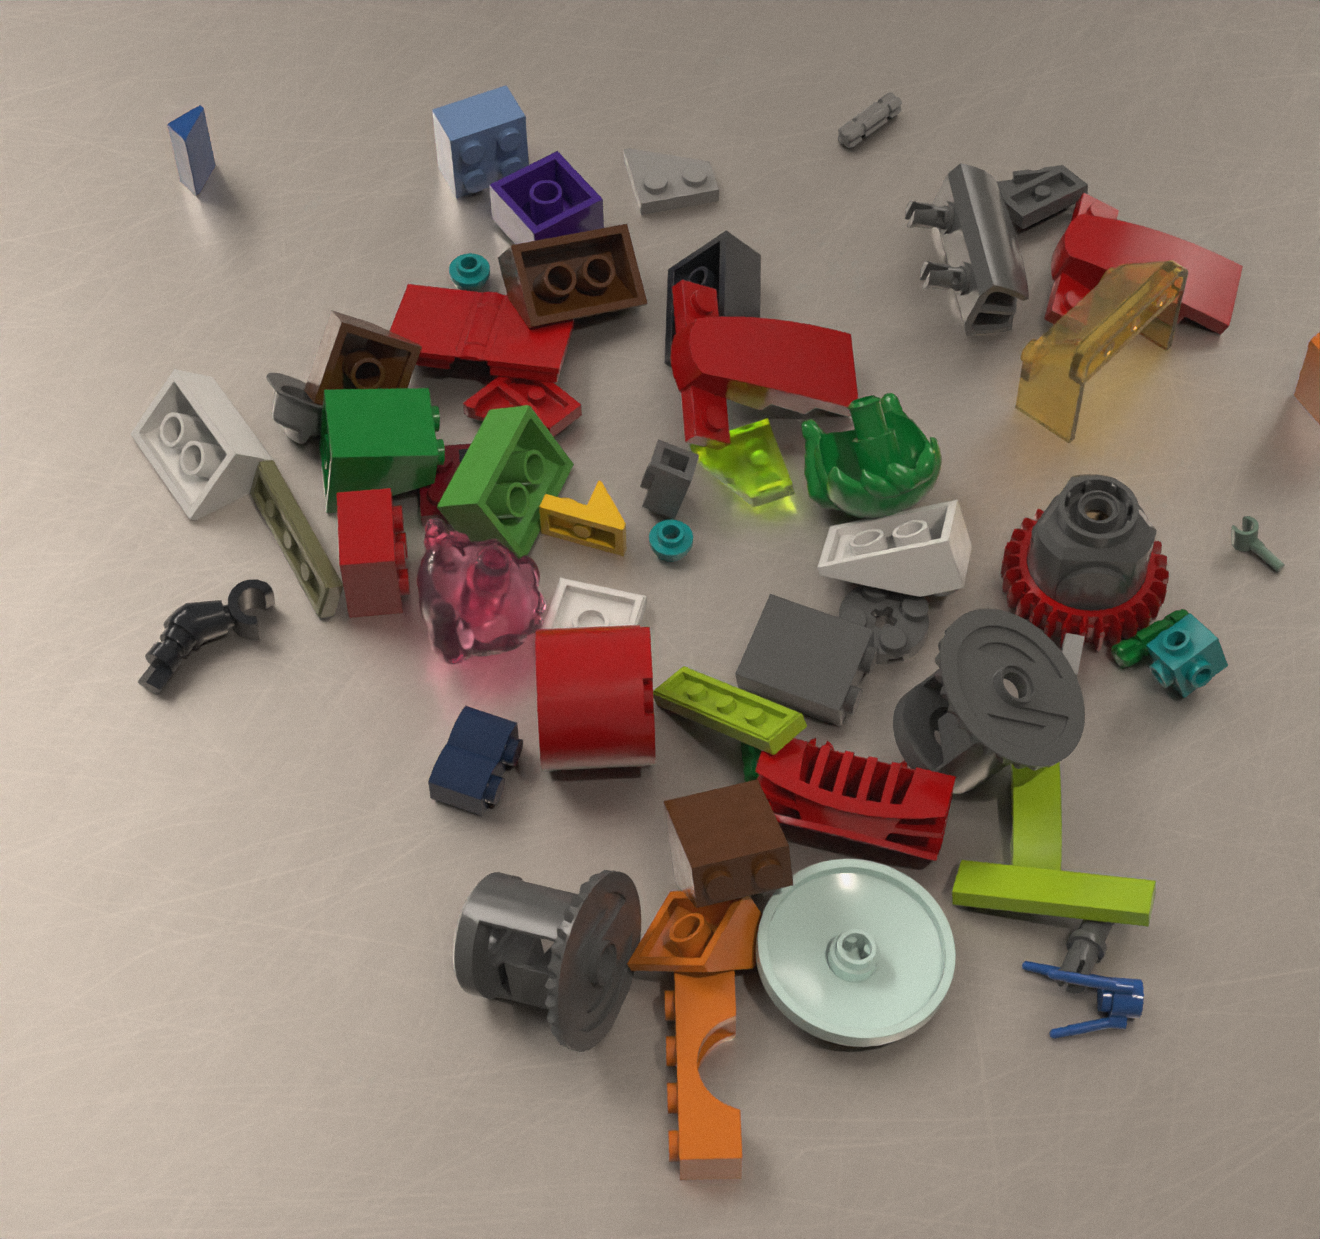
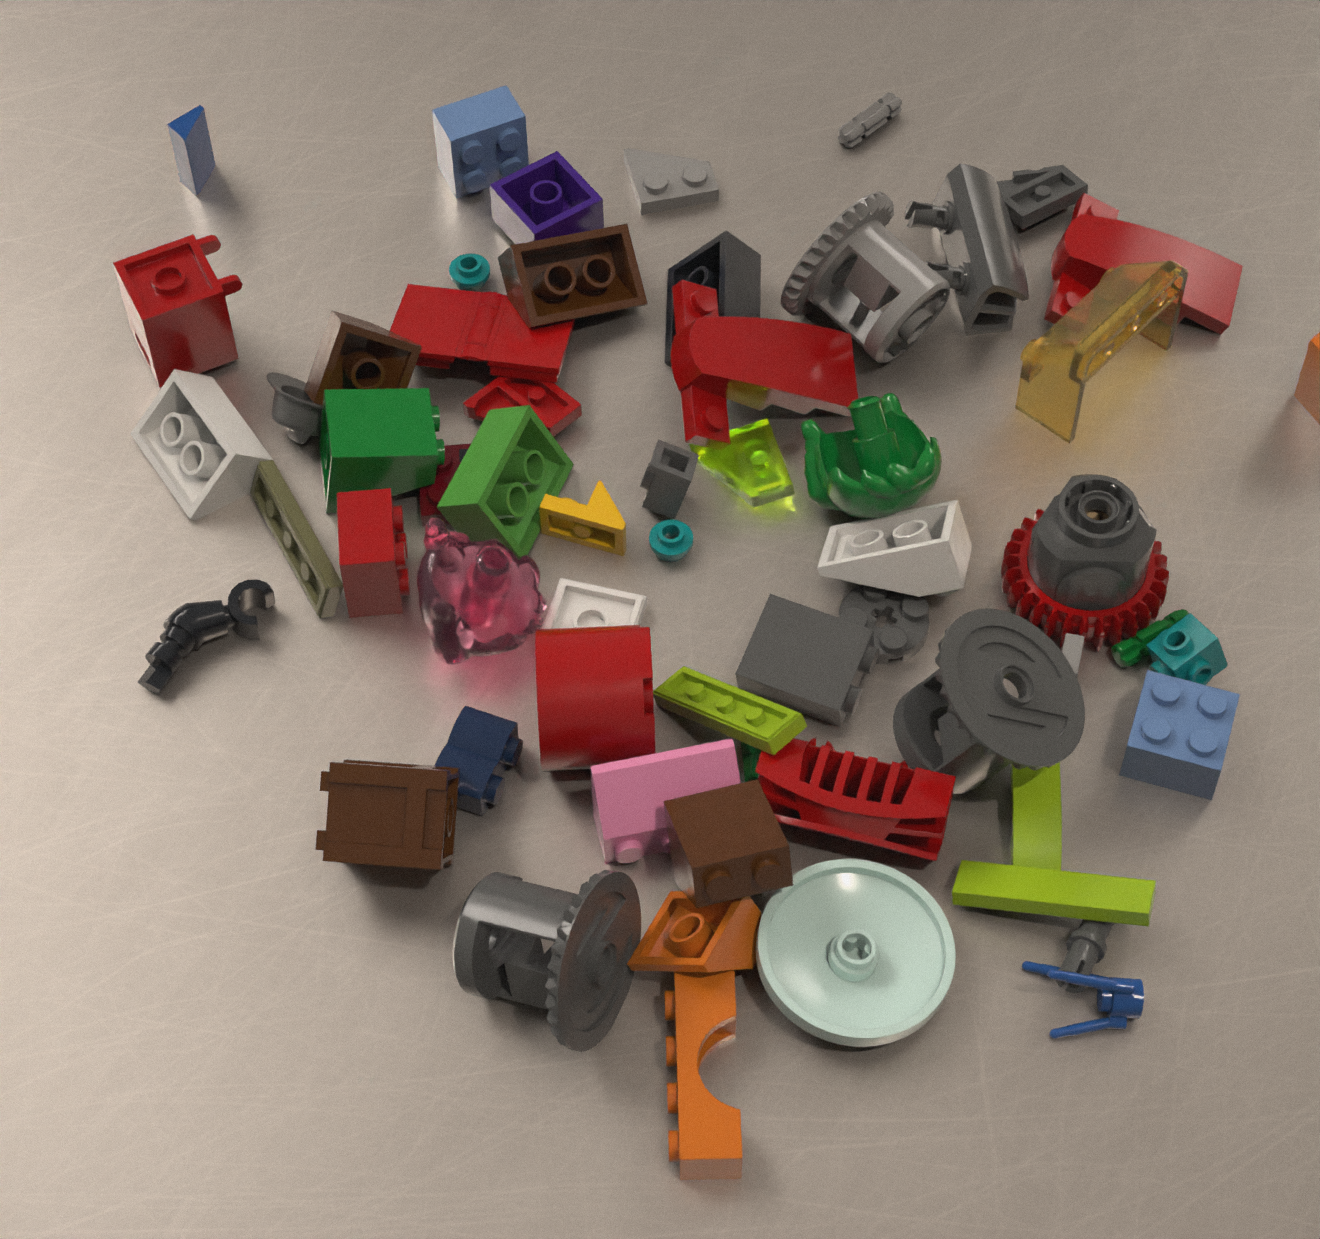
sand green hand [1231,516,1285,573] -> none
none -> red container [113,234,242,388]
none -> reddish brown container [316,759,460,870]
none -> bright pink slope [590,738,741,864]
none -> light grey piece [781,192,950,363]
none -> medium blue brick [1119,670,1240,800]

